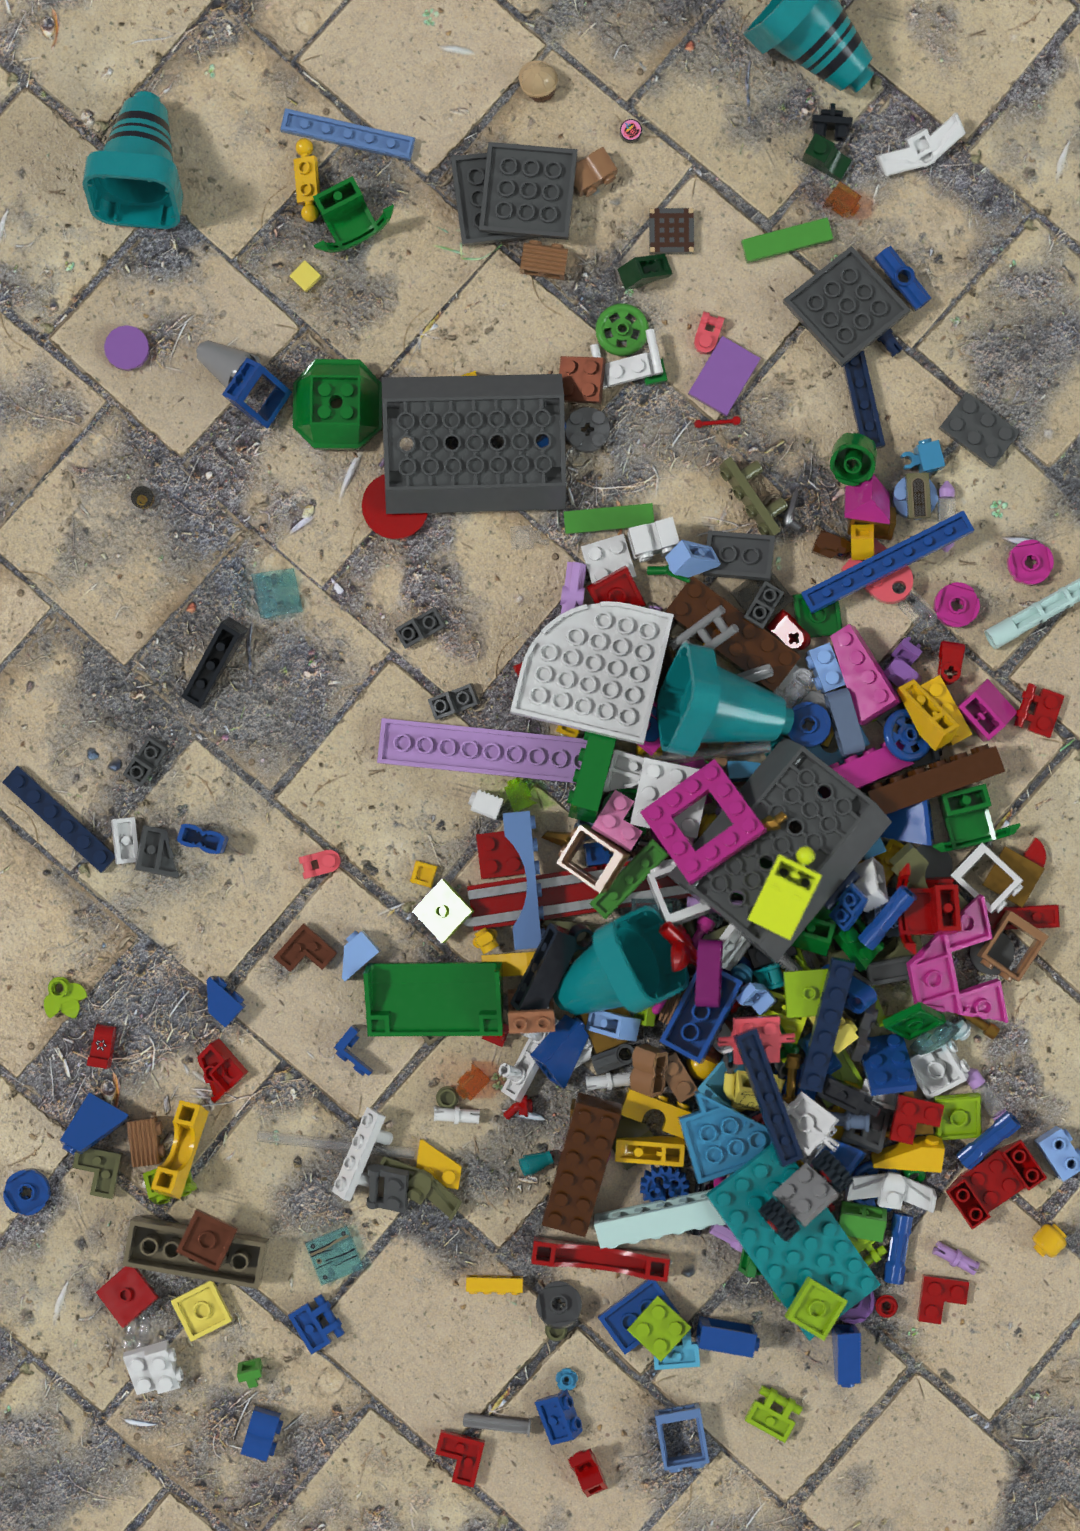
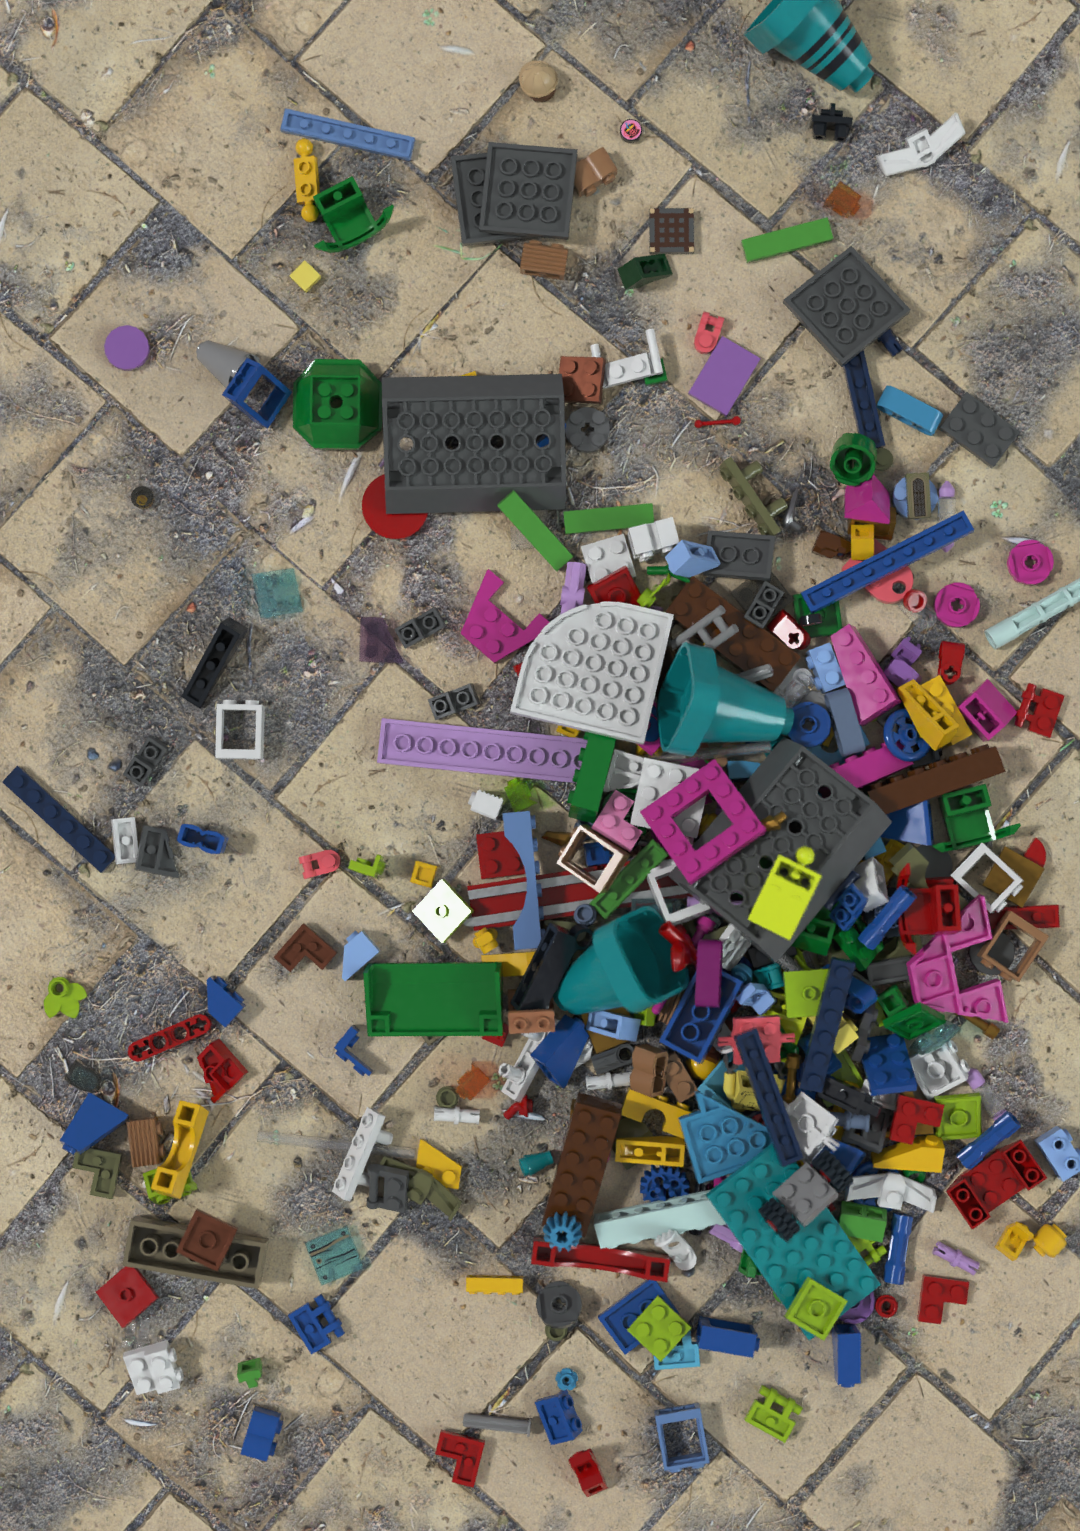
blue plate [3,1169,51,1215] -> none
teal cone [82,91,183,229] -> none
red leg [87,1023,116,1069] -> none
light yellow plate [171,1281,233,1342] -> none
bright green plate [595,303,649,356] -> none
dark green arch [802,133,852,182] -> none
blue piece [875,245,931,311] -> none
dark azure brick [900,438,946,473] -> none
white plate [950,1020,971,1041] -> none
none -> rock [64,1058,102,1093]
none -> red beam [128,1013,212,1062]
none -> white window [215,700,265,760]
none -> lime bracket [348,854,386,879]
none -> clear purple wing [359,617,403,664]
none -> dark pink wing [460,569,550,663]
none -> bright green tile [497,490,573,572]
none -> dark azure gear [543,1212,582,1252]
none -> sand blue plate [574,904,597,927]
none -> lime plate [637,573,671,608]
none -> white piece [654,1229,697,1271]
none -> black tile [799,613,823,626]
none -> olive plate [875,448,893,471]
none -> dark azure beam [876,385,944,436]
none -> green brick [877,985,909,1017]
none -> tile [903,589,927,613]
none -> yellow bracket [995,1222,1034,1261]

